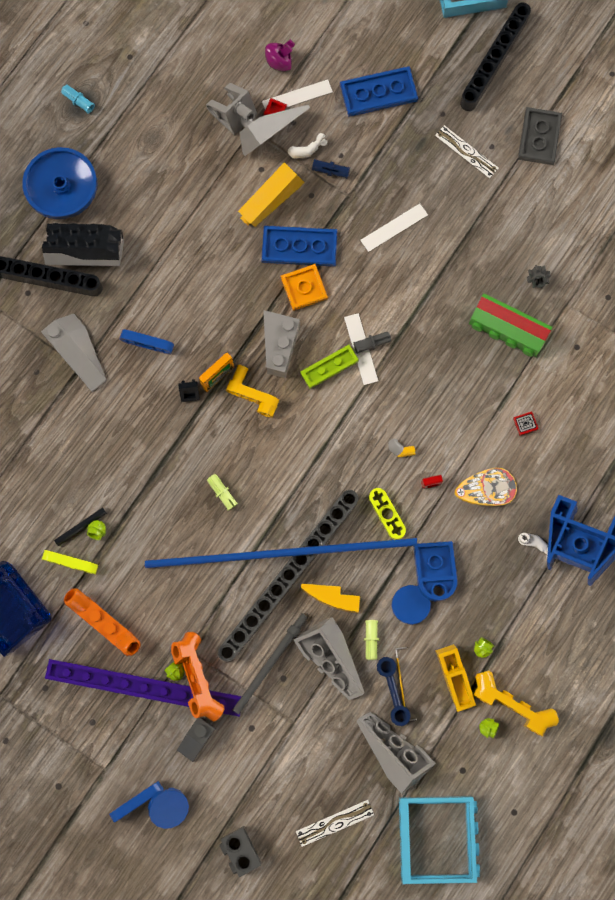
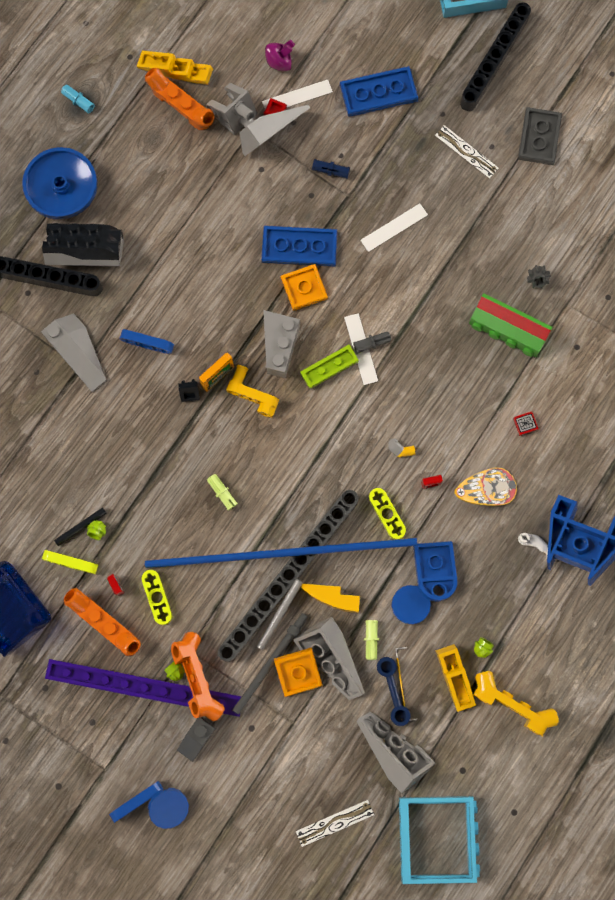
dark grey brick [219,826,262,877] -> none
yellow slope [238,162,305,227] -> none
white arm [288,133,327,159] -> none
lime plate [479,718,499,738] -> none
none -> red tile [107,574,125,596]
none -> yellow slope [137,50,213,85]
none -> neon yellow beam [142,570,173,625]
none -> orange plate [145,68,215,130]
none -> light grey bar [257,579,303,650]
none -> light orange tile [274,647,323,697]

